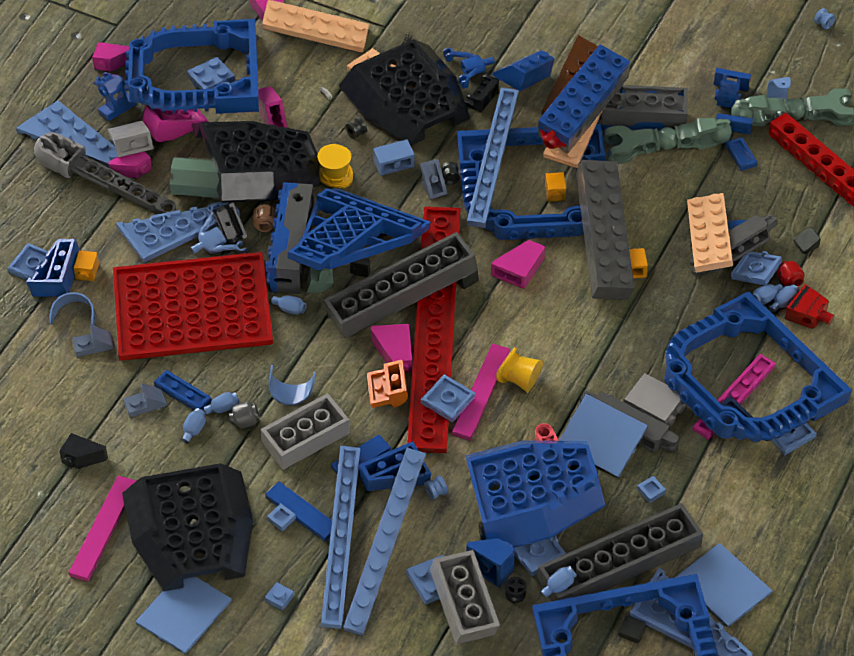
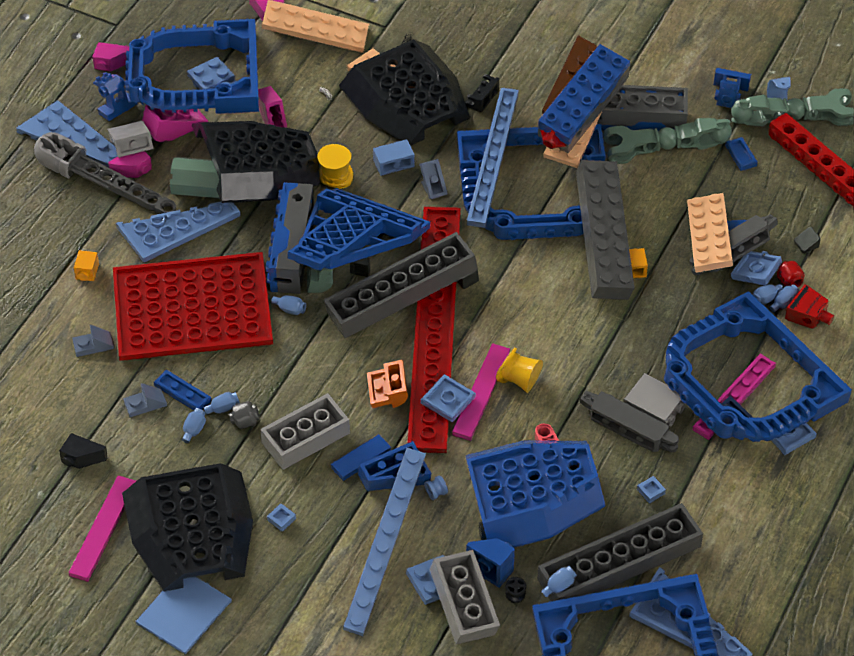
medium blue tile [7,243,48,280] -> none
blue wedge [26,239,80,297] -> none
medium blue piece [49,292,96,326] -> none
medium blue piece [190,204,247,254] -> none
black hinge [212,202,247,245] -> none
medium nougat head [253,204,277,232] -> none
blue tile [265,482,332,542] -> none
medium blue plate [265,582,294,611] -> none
medium blue piece [268,365,316,405] -> none
medium blue plate [320,445,360,629] -> none
pearl dark grey wheel [345,117,367,139] -> none
dark pink slope [371,324,412,373] -> none
pearl dark grey wheel [441,162,460,185] -> none
blue piece [443,48,495,89] -> none
dark pink slope [491,240,545,289] -> none
blue slope [492,51,555,91] -> none
medium blue plate [515,536,566,577] -> none
light orange brick [545,172,566,202] -> none
medium blue piece [559,394,648,478] -> none
pearl dark grey tile [618,616,646,643] -> none
medium blue piece [675,543,772,628] -> none
blue tile [716,113,753,134] -> none
medium blue wheel [814,8,836,30] -> none

